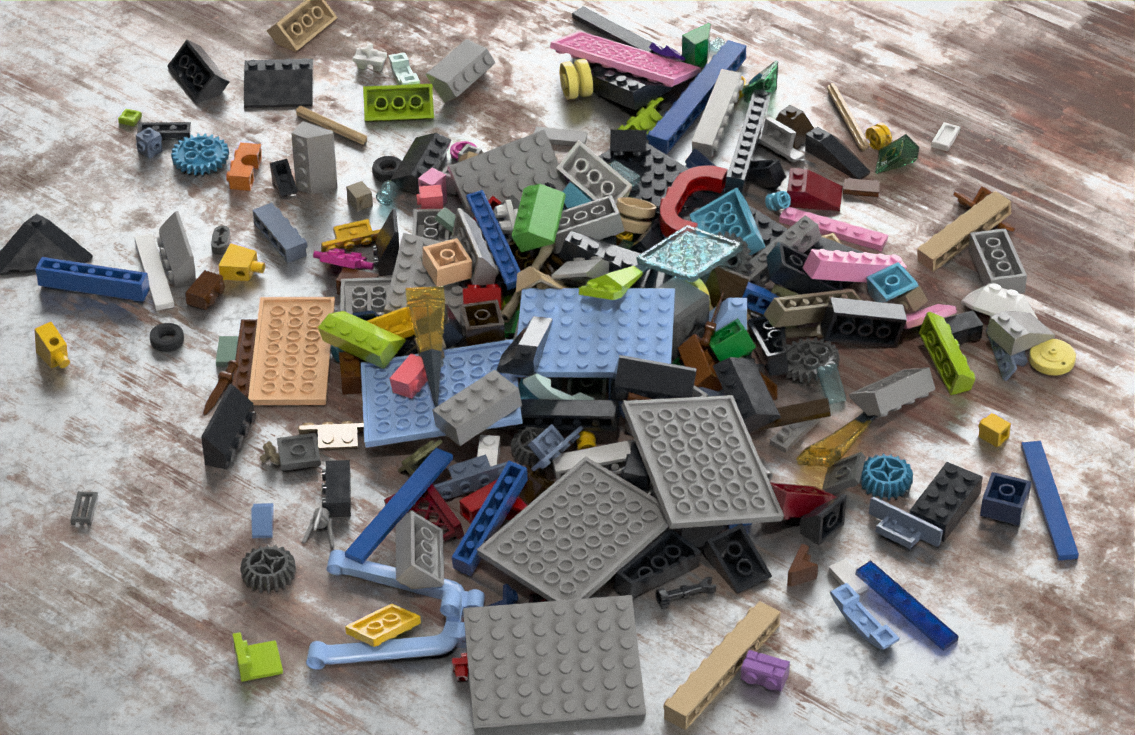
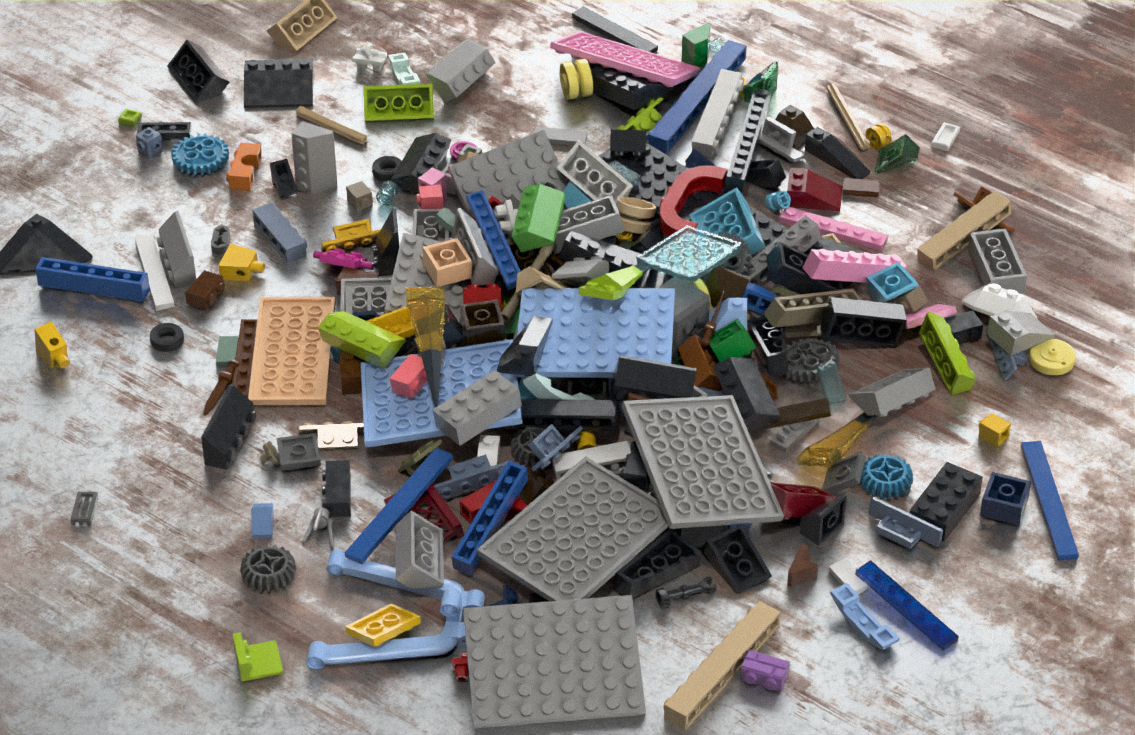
dark purple slope [649,42,686,61] -> none

